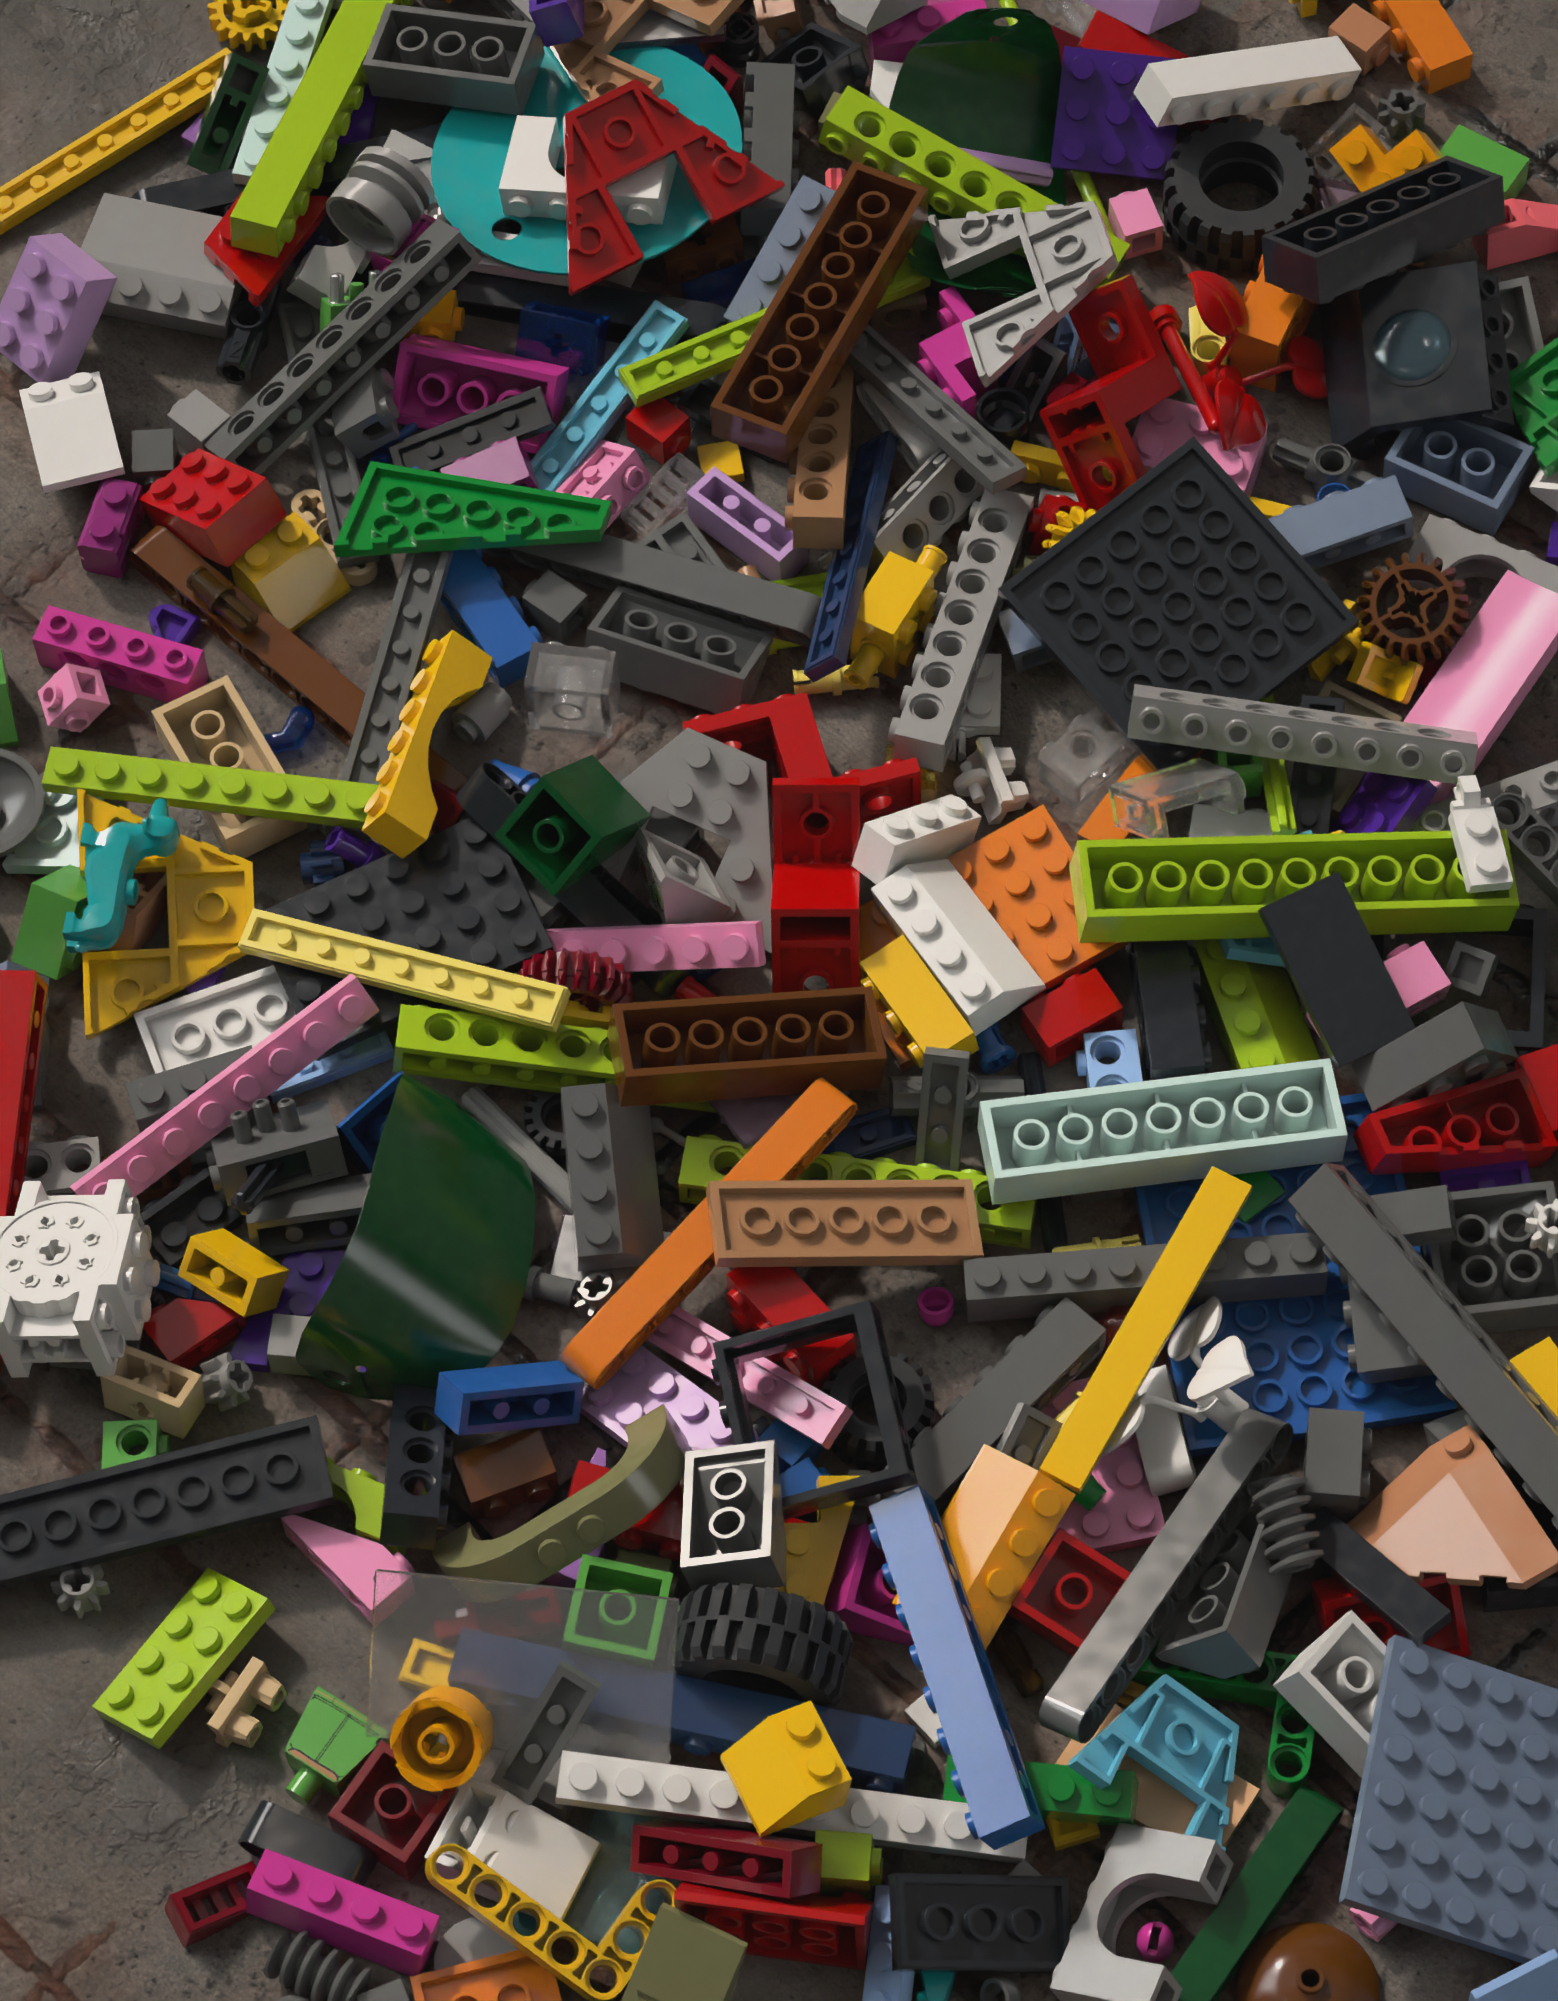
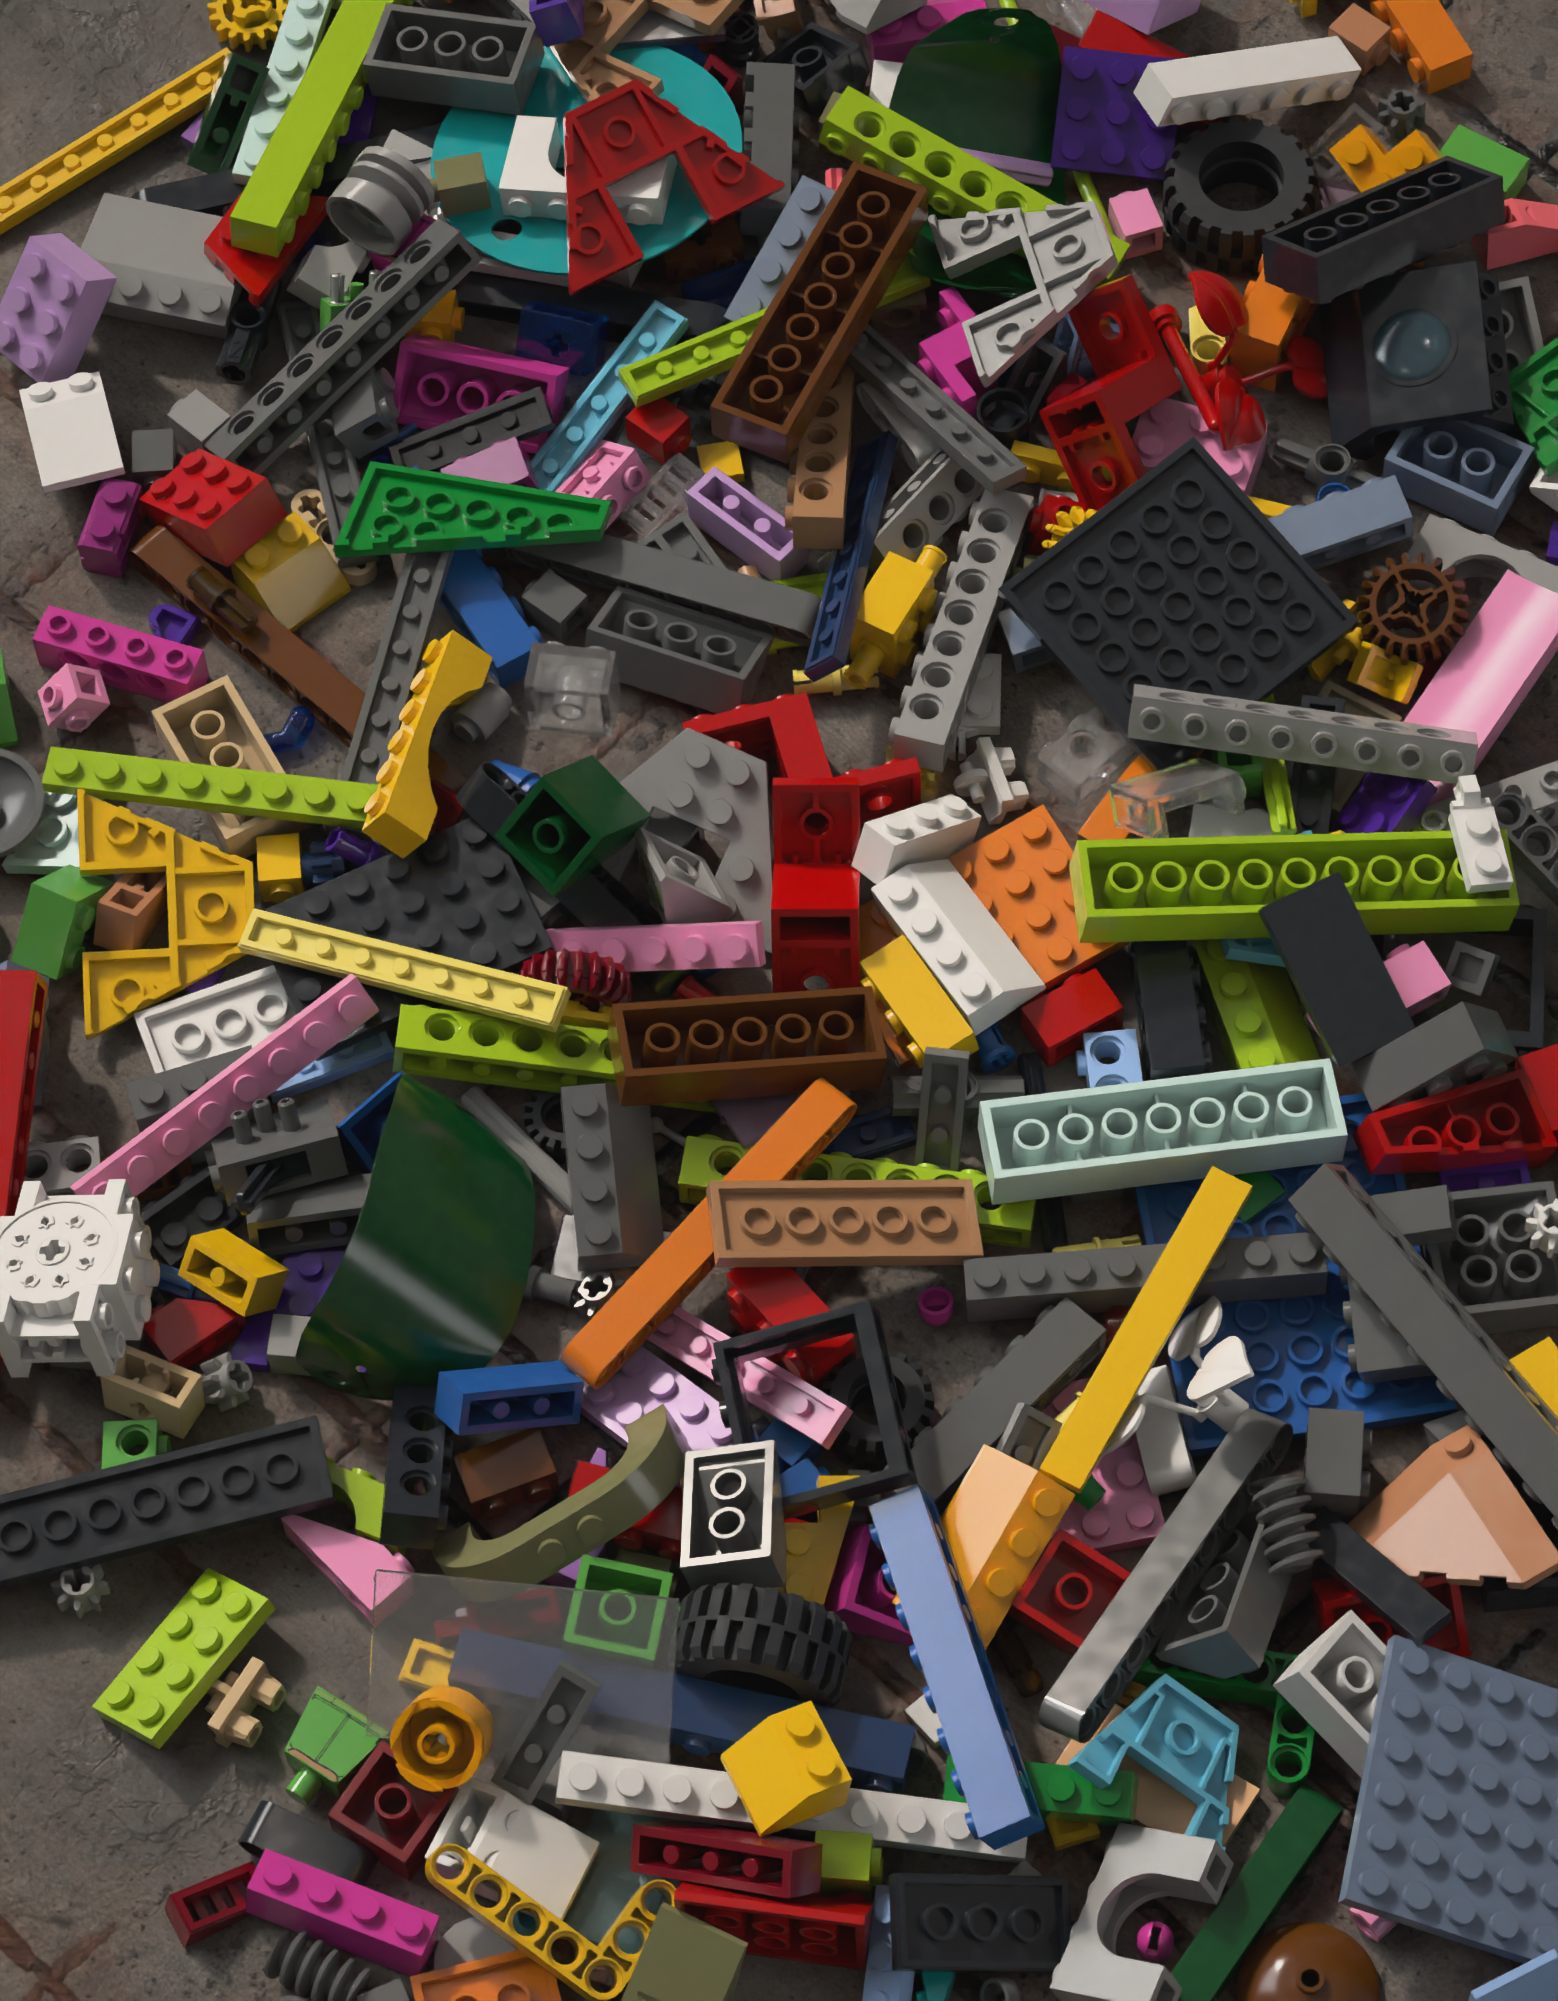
teal animal [62,798,180,954] -> none
none -> yellow brick [256,833,305,903]
none -> olive brick [429,152,492,218]

